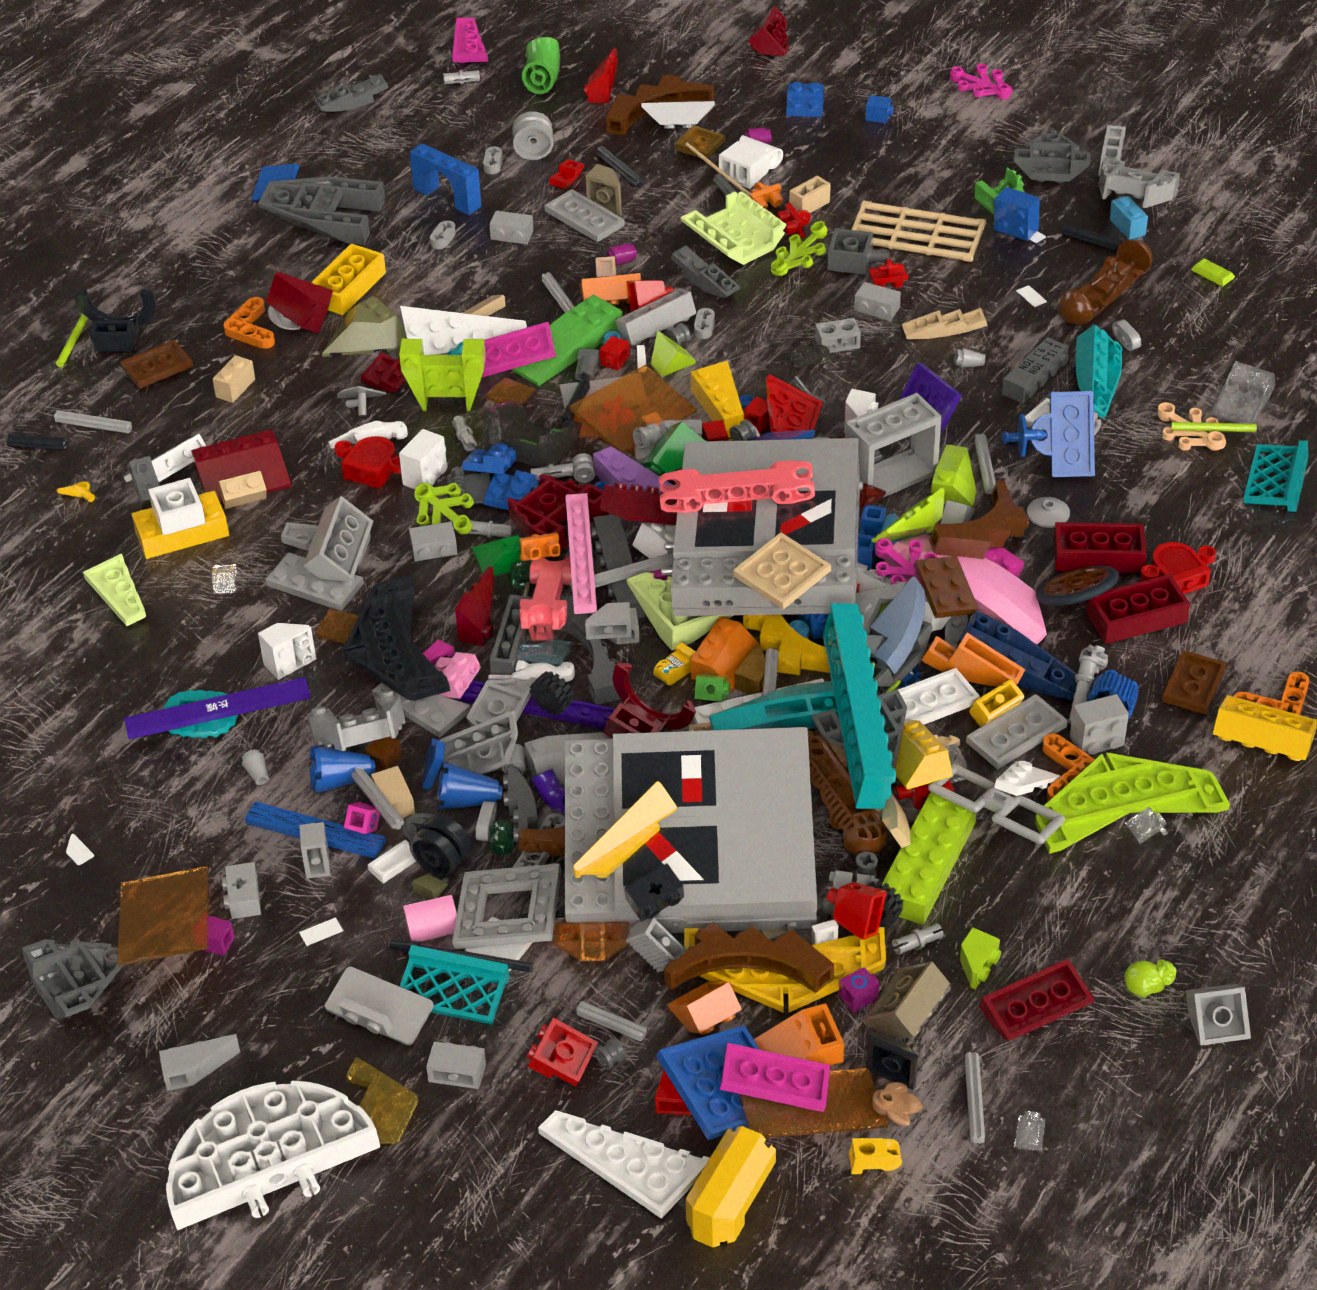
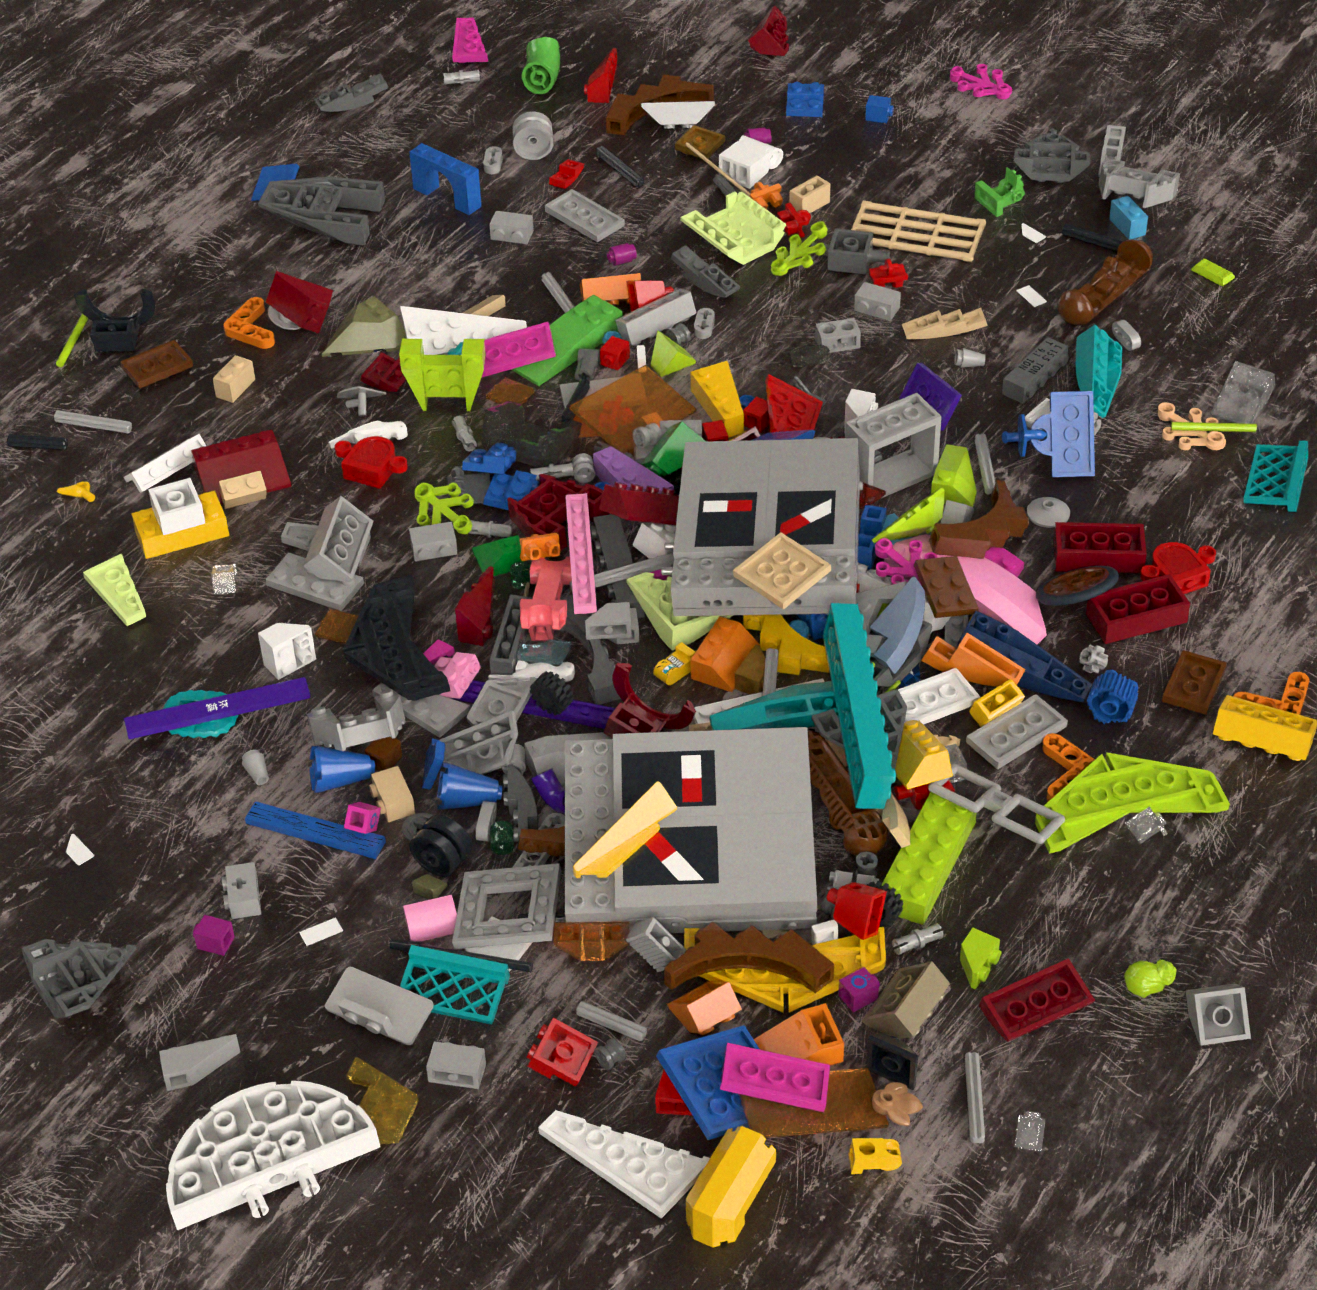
clear orange piece [117,866,209,966] -> none
dark grey brick [128,456,160,507] -> none
light grey brick [299,822,331,879] -> none
yellow brick [311,244,386,315] -> none
light grey axle [351,768,404,830] -> none
white tile [368,839,416,884] -> none
white brick [399,429,448,489] -> none
light grey beam [430,221,456,249] -> none
dark tan slope [586,164,622,217] -> none
plate [595,256,616,278] -> none
black brick [624,863,684,922] -> none
coral piece [659,460,815,513] -> none
bright green brick [695,674,731,702] -> none
dark grey wheel [730,419,756,441] -> none
blue brick [994,187,1040,241] -> none
white wing [994,761,1061,796] -> none
light grey pin [1068,655,1100,725] -> none
light grey brick [1070,694,1129,755] -> none

